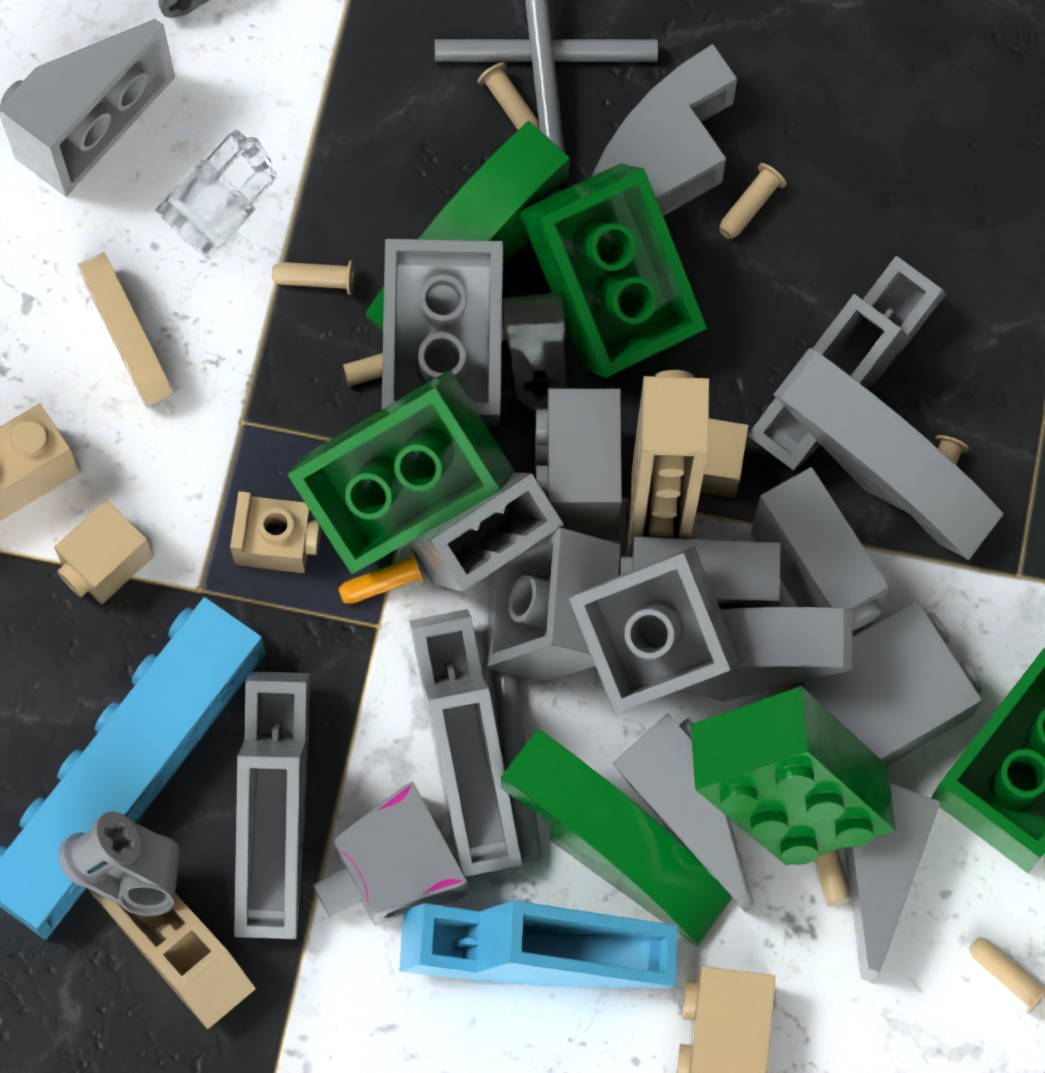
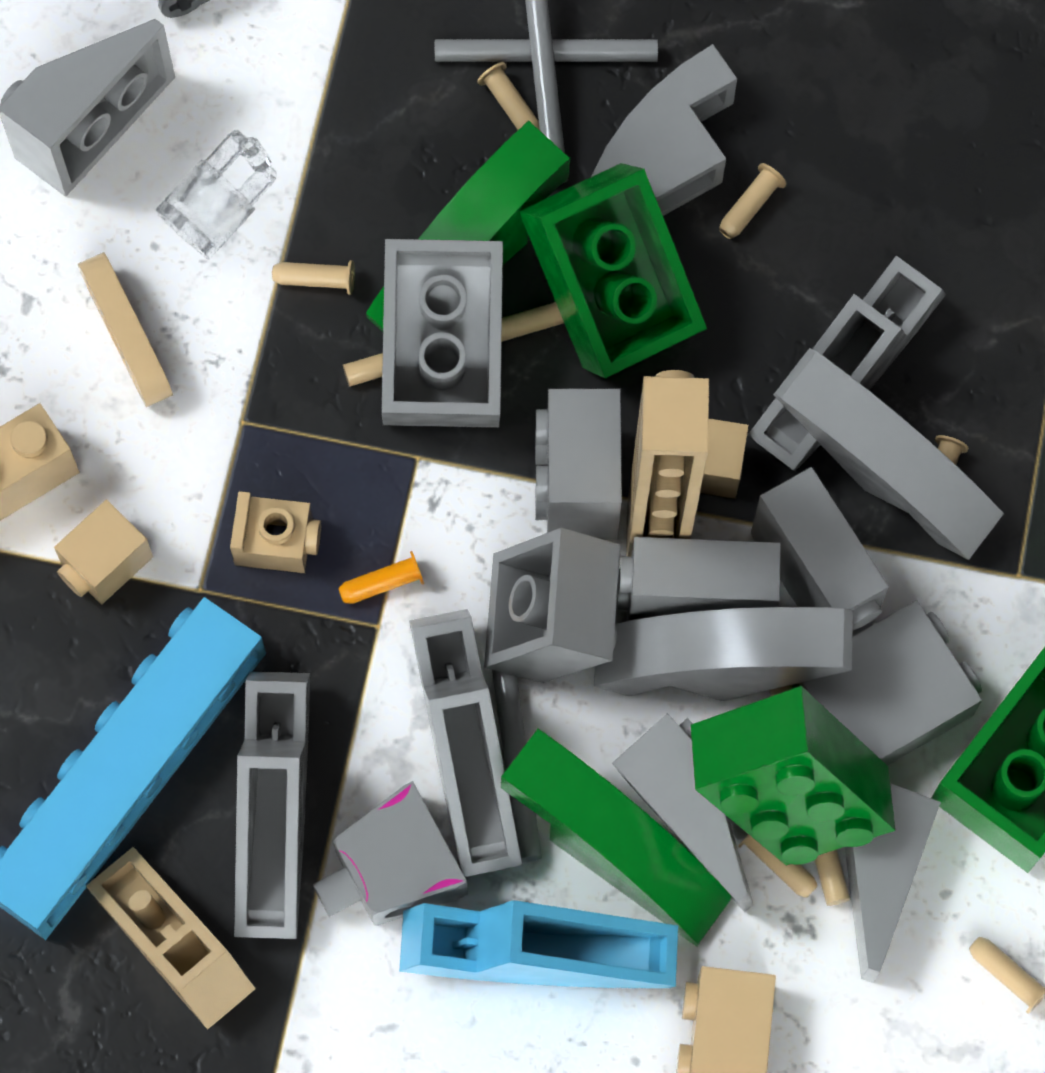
light grey piece [59,811,180,916] -> none
green brick [287,370,514,574] -> none
light grey brick [408,472,564,592] -> none
clear smoke piece [502,292,567,410] -> none
light grey brick [568,546,740,714] -> none
none -> tan piece [738,834,818,898]

